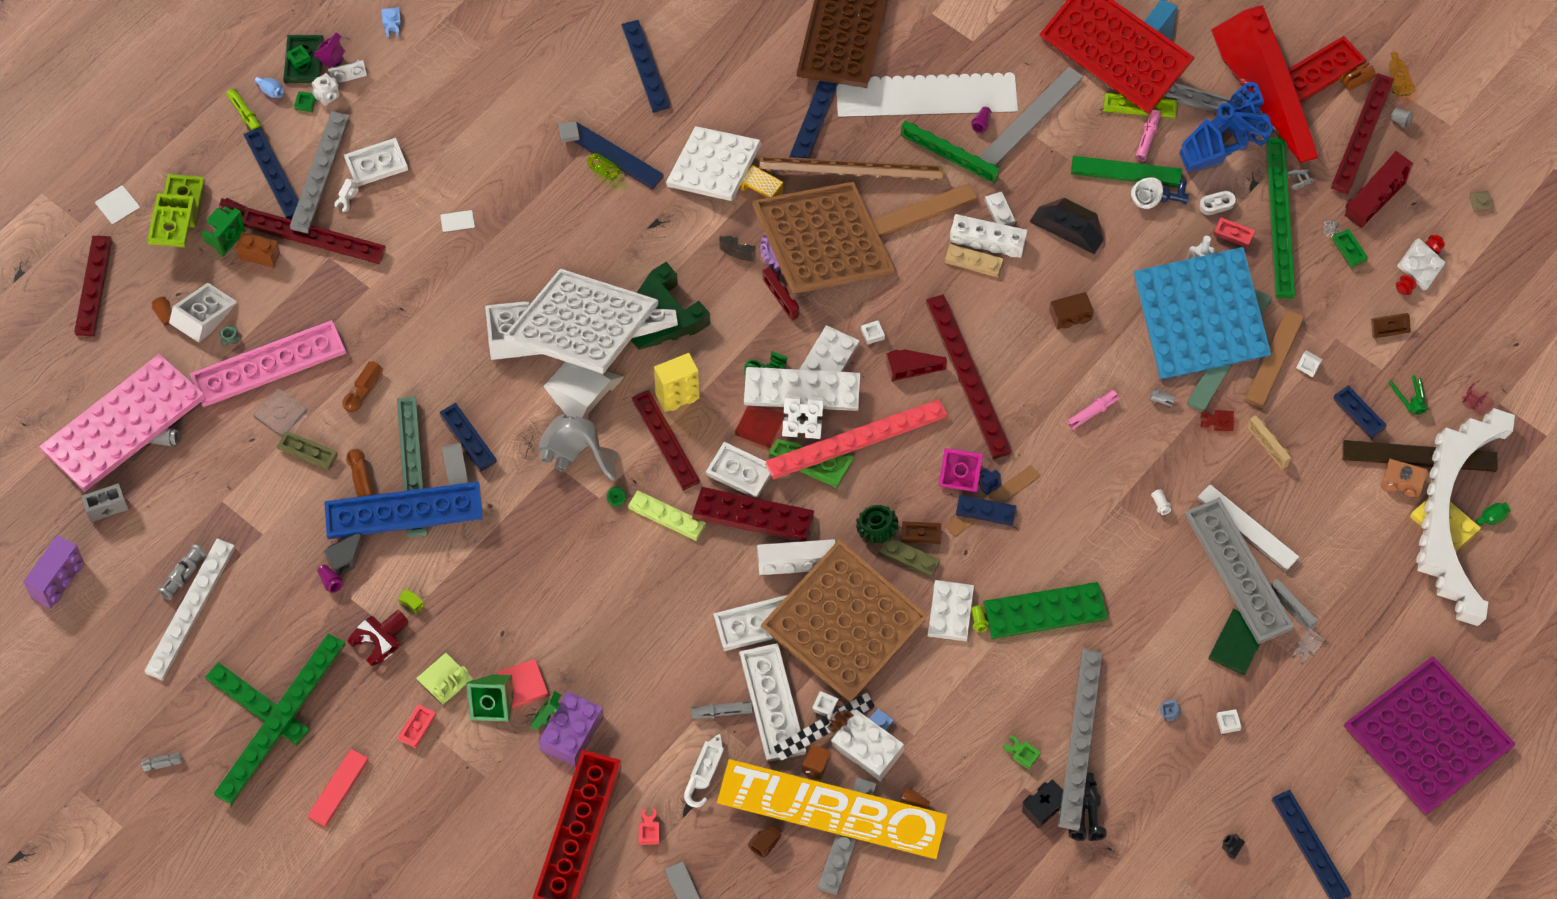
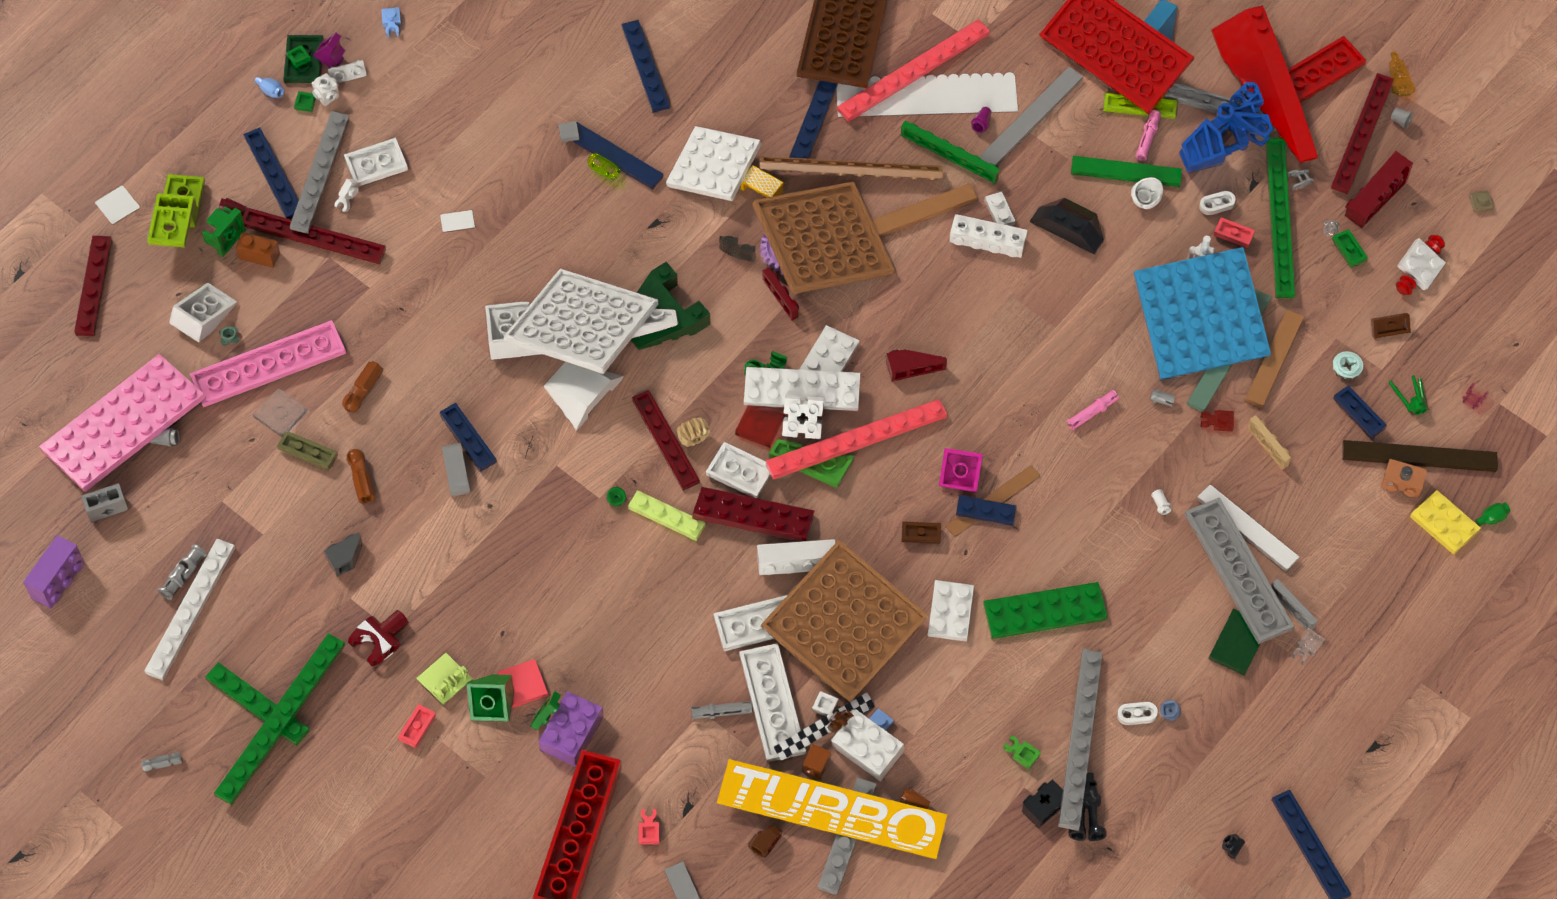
dark orange cone [152,296,172,326] -> none
lime pin [226,88,263,131] -> none
coral tile [308,749,369,827] -> none
magenta cone [317,565,343,593] -> none
blue plate [324,482,483,539] -> none
sand green plate [397,396,427,538] -> none
lime piece [398,589,424,614] -> none
light grey hips [538,414,618,481] -> none
light yellow brick [654,353,700,412] -> none
white plate [684,734,724,808] -> none
dark green gear [856,505,899,544] -> none
white plate [860,320,885,345] -> none
olive plate [879,538,940,579] -> none
dark red plate [926,294,1011,459] -> none
tan plate [944,244,1003,277] -> none
lime pin [971,605,989,632] -> none
dark blue tile [980,468,1002,495] -> none
reddish brown brick [1049,292,1094,329] -> none
dark blue piece [1161,180,1189,205] -> none
white plate [1216,709,1241,734] -> none
white tile [1296,350,1323,377] -> none
dark orange arm [1339,62,1376,91] -> none
magenta plate [1344,656,1516,816] -> none
white arch [1416,408,1515,626] -> none
none -> tan gear [677,417,710,447]
none -> coral plate [837,19,990,122]
none -> white plate [1117,702,1158,725]
none -> light aqua gear [1333,351,1363,379]

